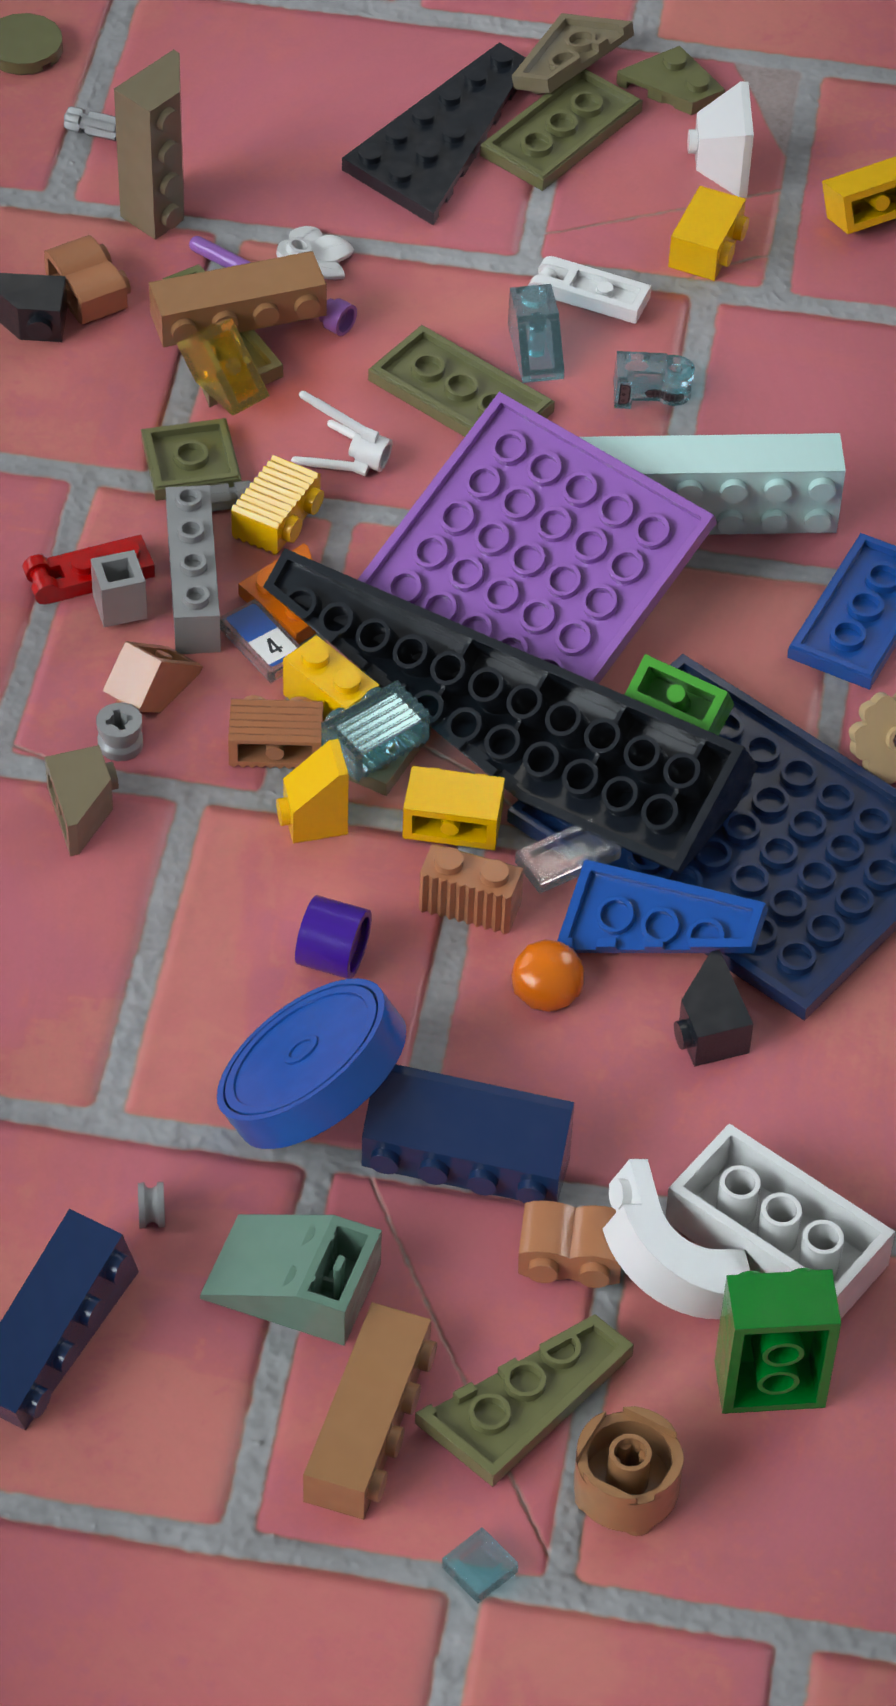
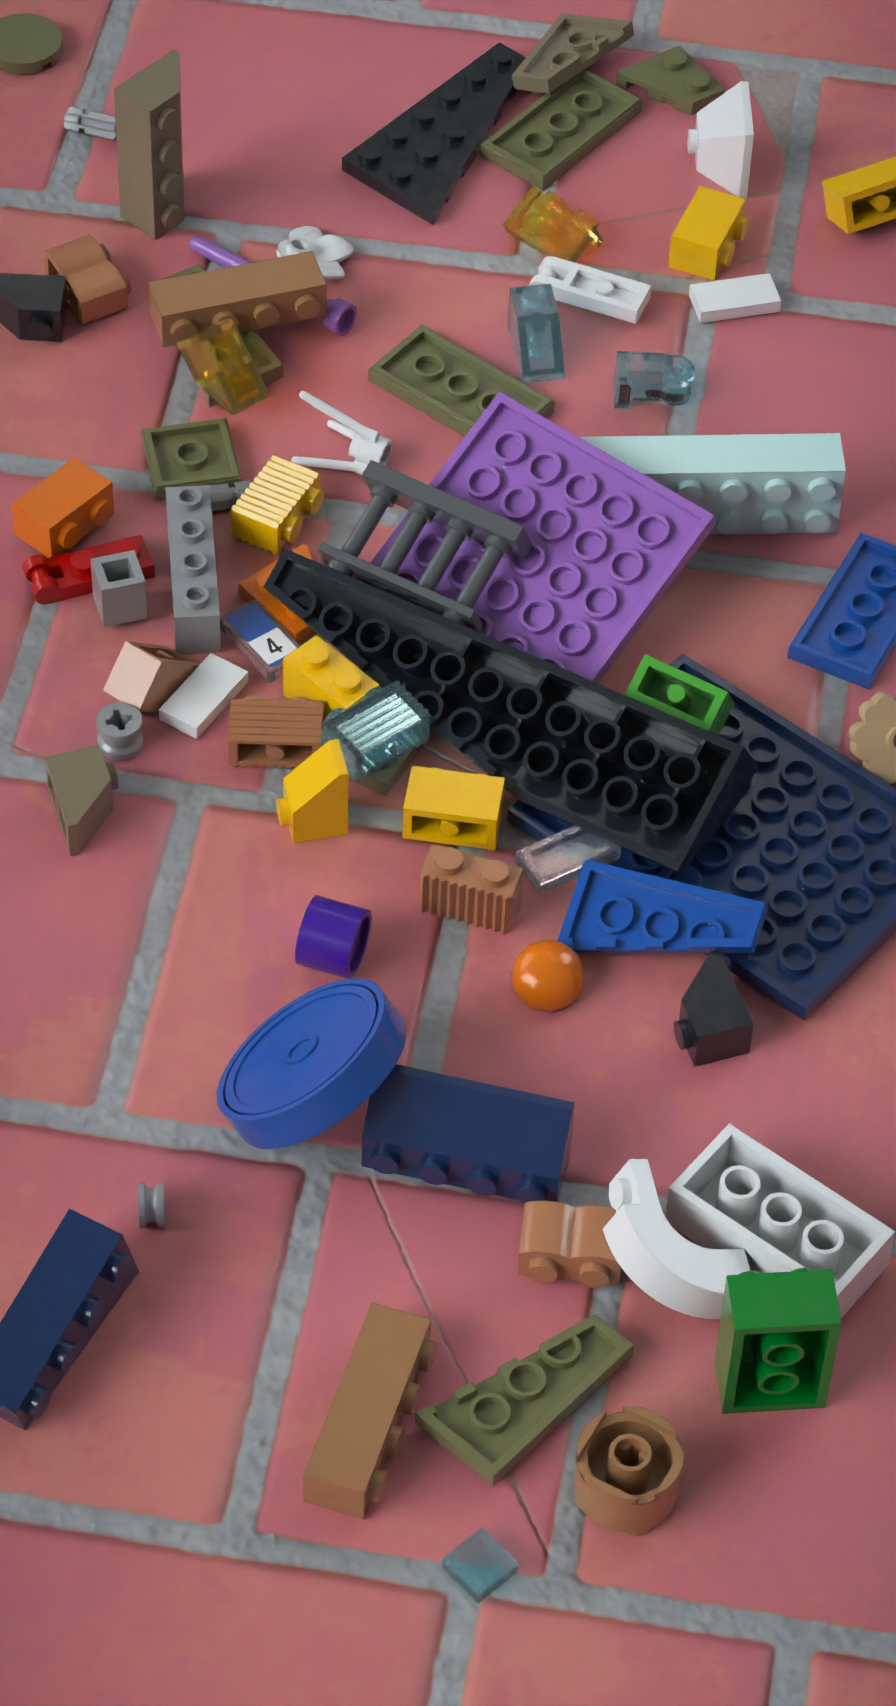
sand green slope [200,1214,382,1346] -> none
none -> orange brick [11,457,114,558]
none -> white tile [159,653,249,739]
none -> dark grey fence [318,460,533,633]
none -> clear yellow bracket [503,187,604,263]
none -> white tile [689,273,781,323]

